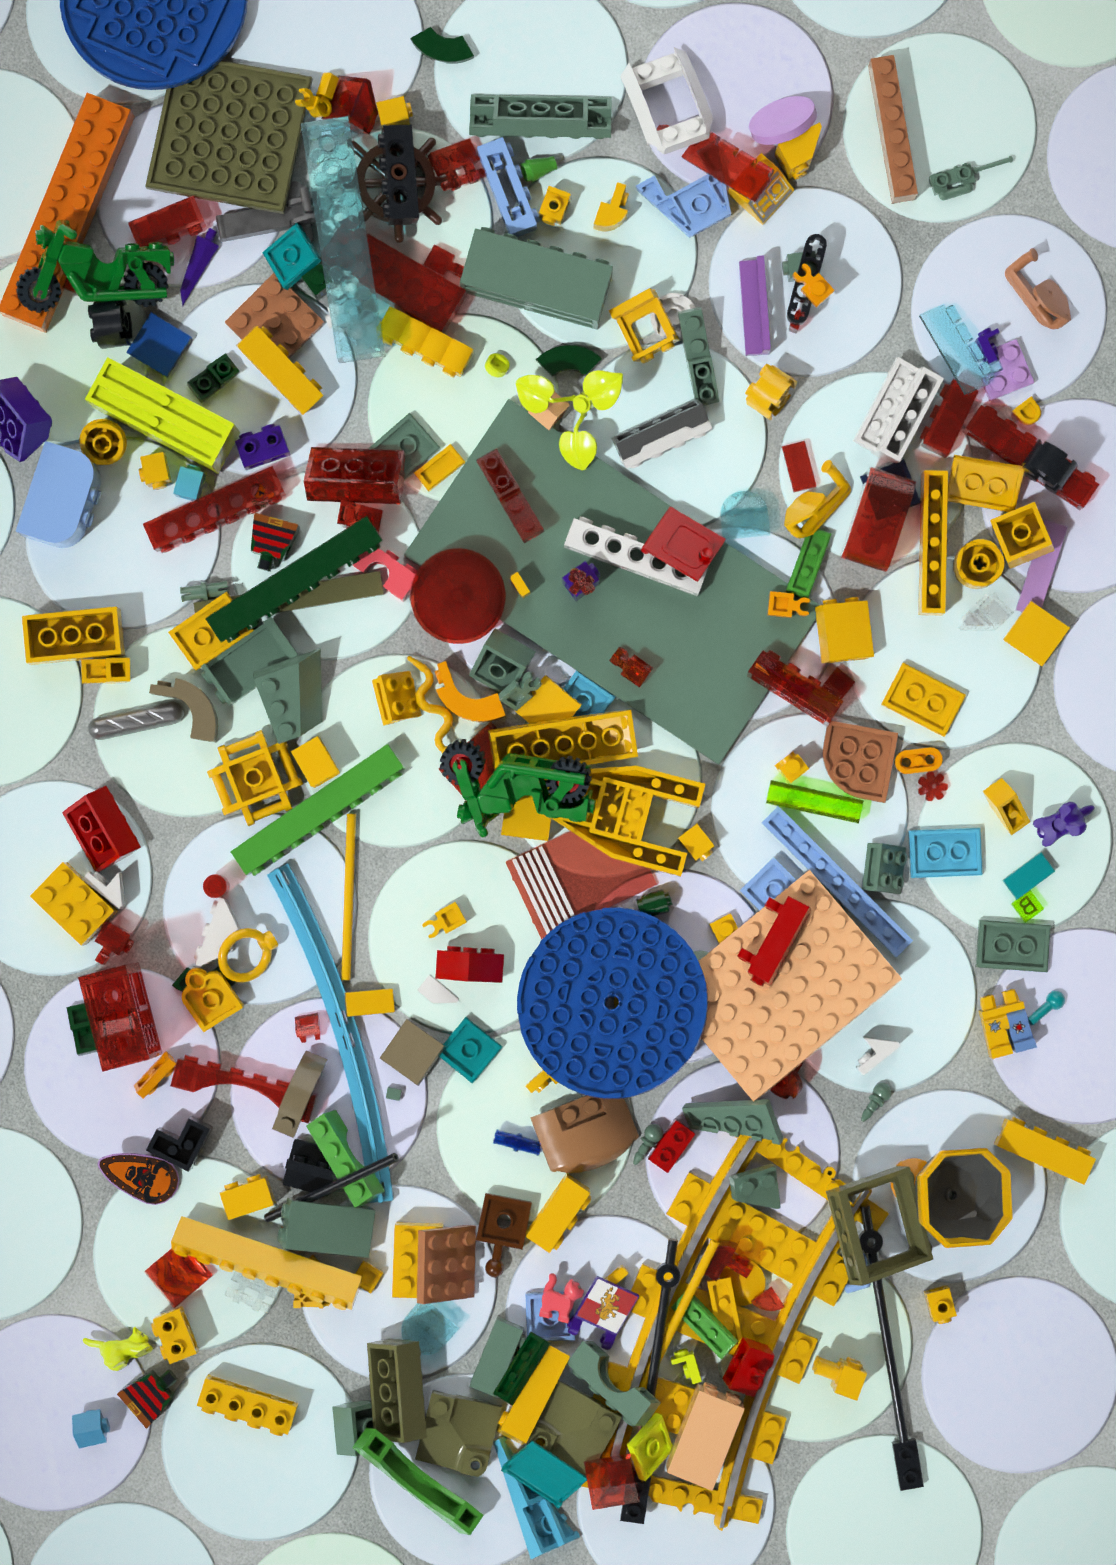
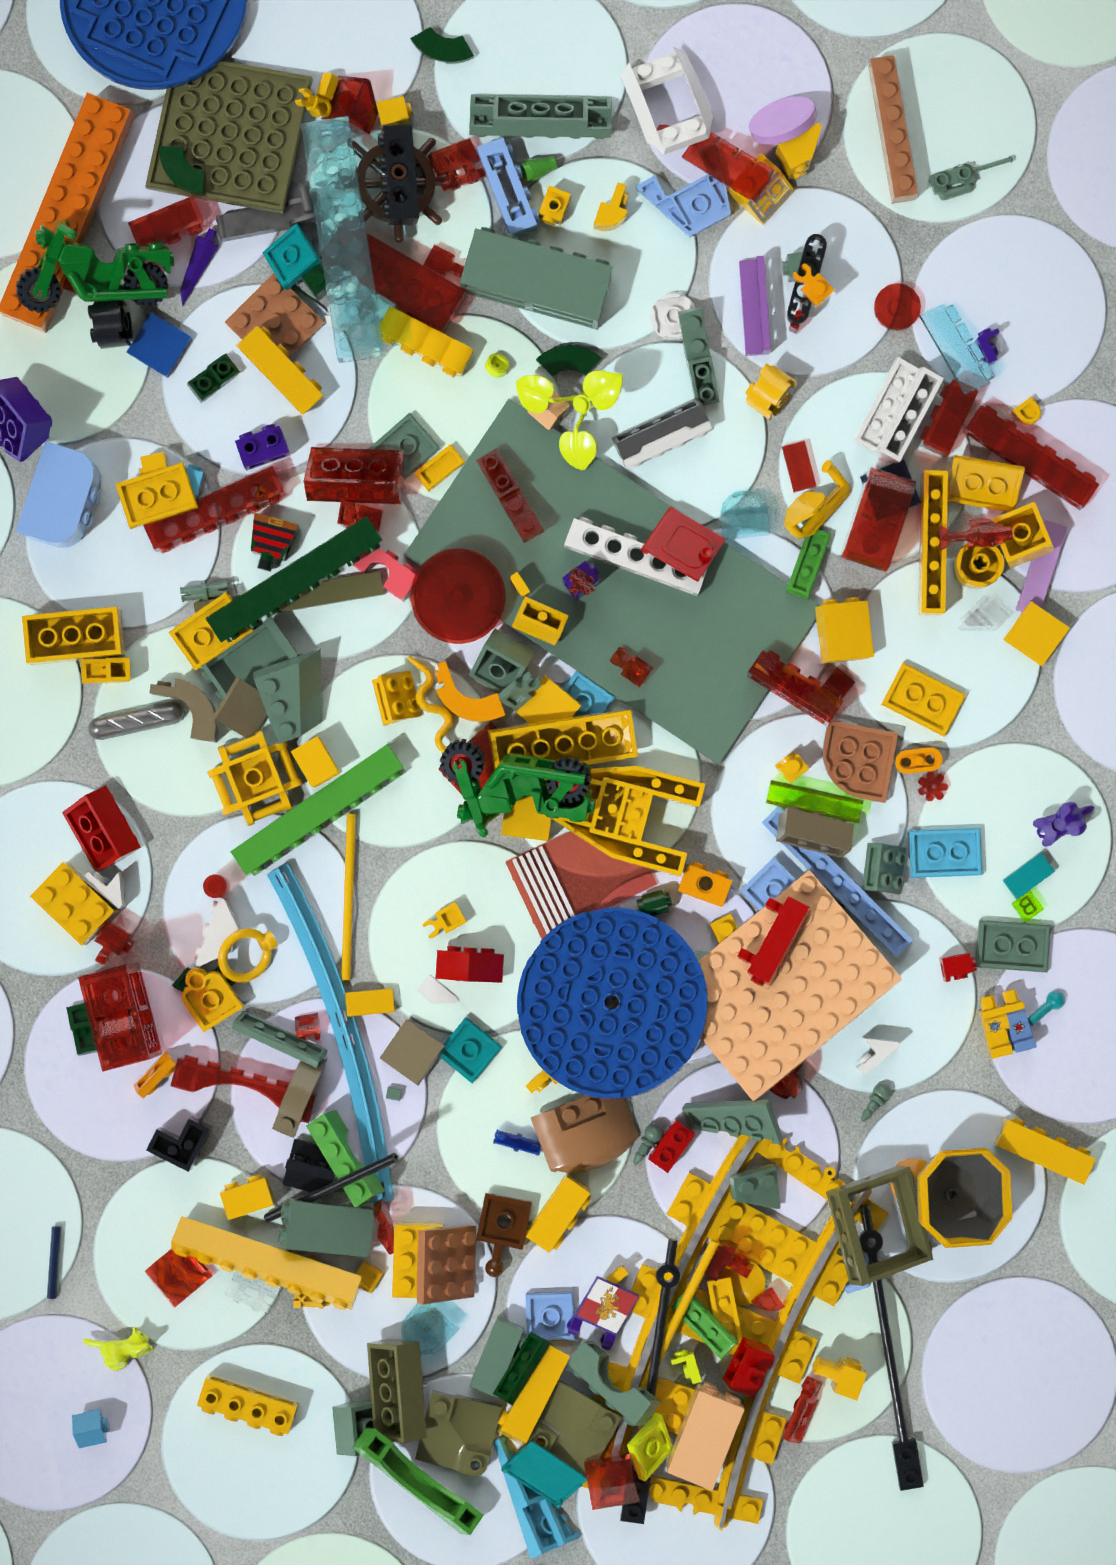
yellow cone [79,419,127,465] -> none
neon yellow brick [85,357,241,474] -> none
shield [97,1153,179,1205] -> none
torso [117,1369,178,1429] -> none
yellow brick [151,1306,199,1364] -> none
coral animal [539,1273,584,1323] -> none
yellow window [608,288,680,364] -> none
yellow brick [677,824,714,861] -> none
light orange plate [767,591,810,618] -> none
yellow brick [924,1285,957,1324] -> none
lavender plate [981,339,1034,402] -> none
yellow slope [982,778,1030,836] -> none
nougat piece [1005,248,1071,330] -> none
black brick [1022,439,1078,494] -> none
none -> dark blue bar [47,1226,61,1299]
none -> yellow tile [115,462,198,530]
none -> dark green tile [159,146,206,196]
none -> dark tan tile [212,677,267,738]
none -> sand green tile [232,1011,328,1068]
none -> clear red slope [373,1199,394,1255]
none -> yellow brick [511,596,569,646]
none -> light orange brick [677,861,732,907]
none -> dark tan brick [776,807,854,858]
none -> clear red hinge [782,1376,823,1444]
none -> clear red tile [873,283,921,331]
none -> clear red animal [938,518,1013,550]
none -> red brick [939,953,977,982]

